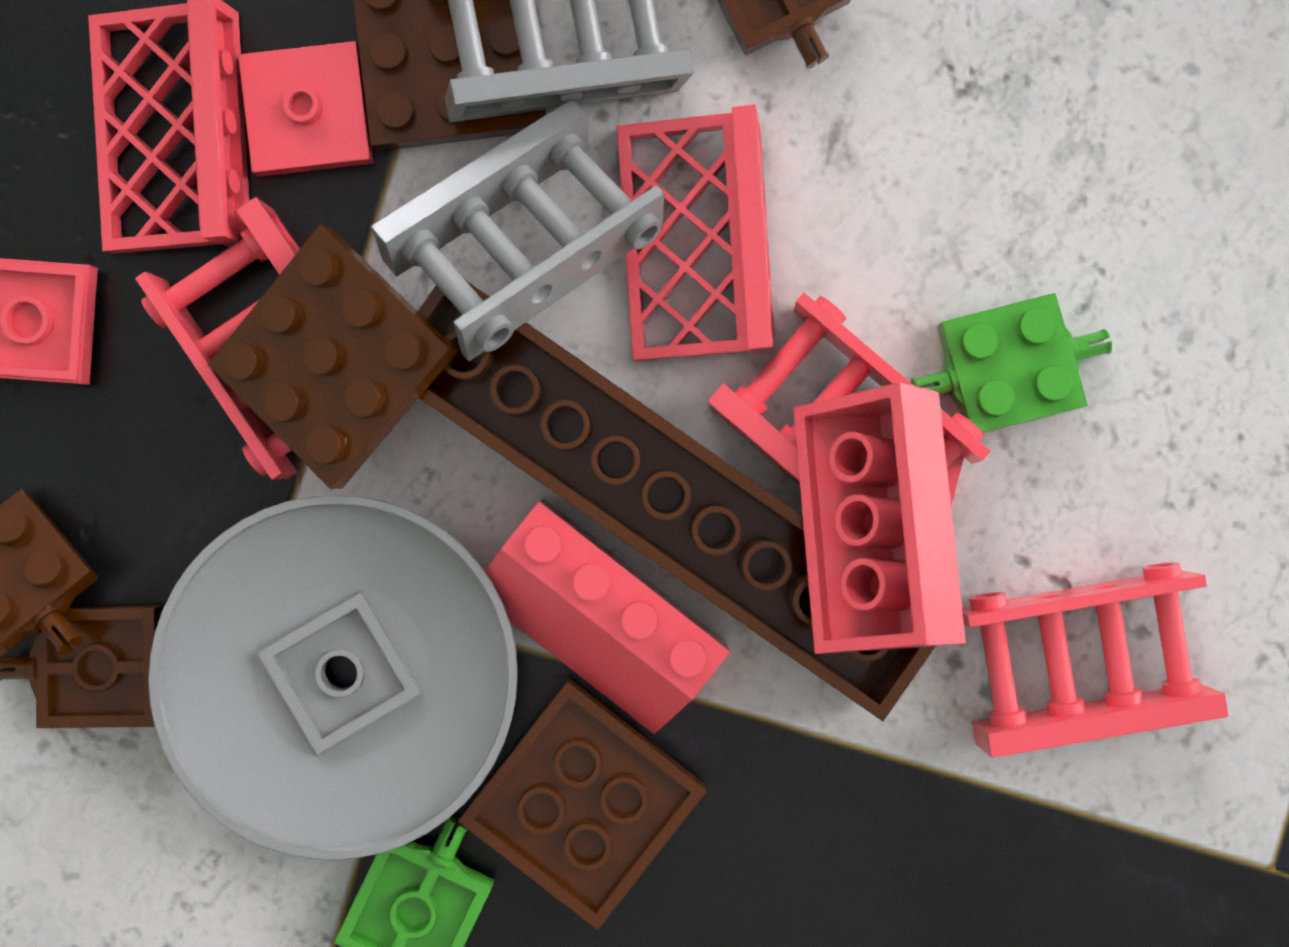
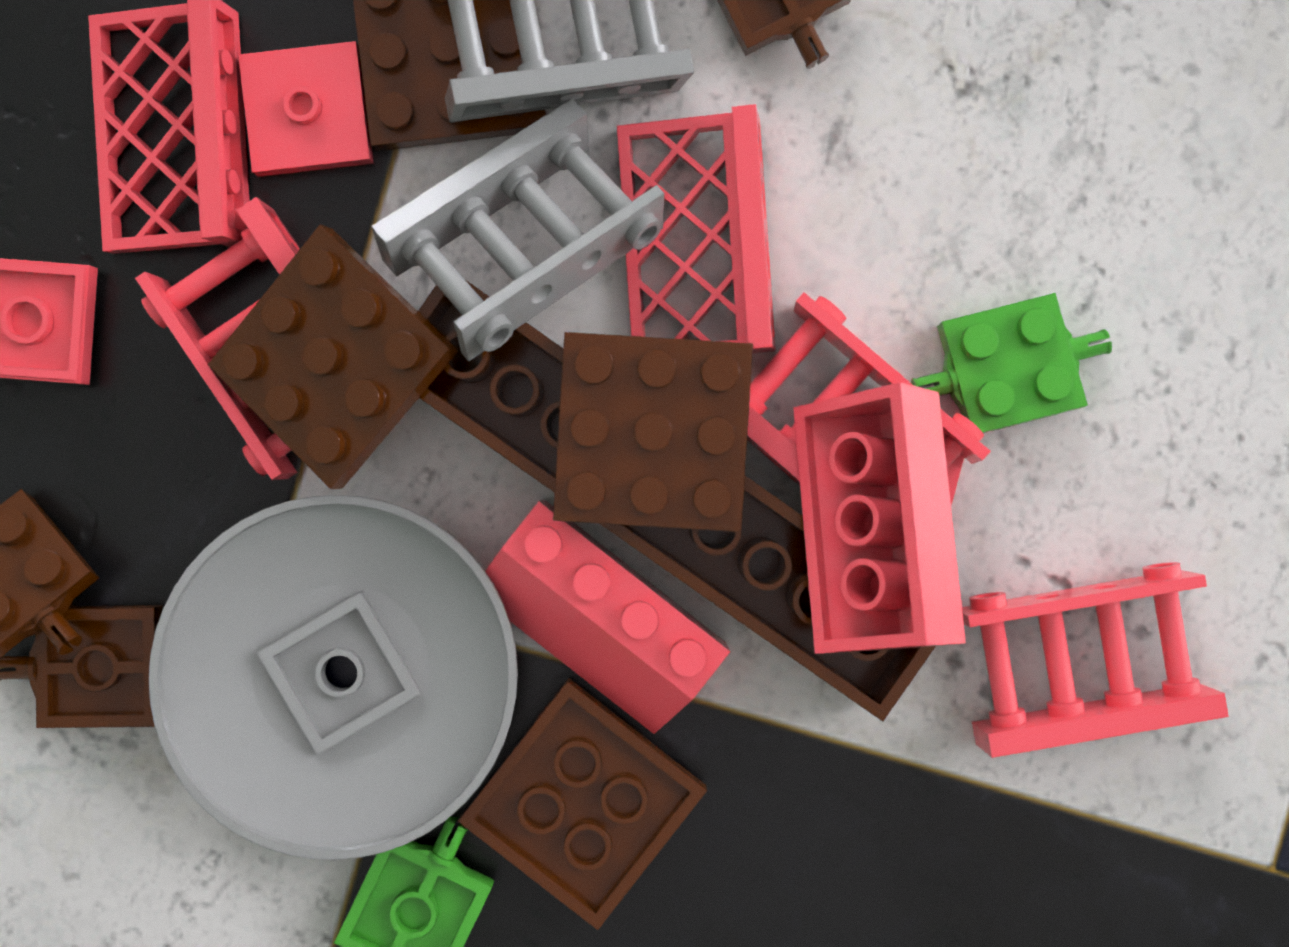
none -> reddish brown plate [553,332,753,532]

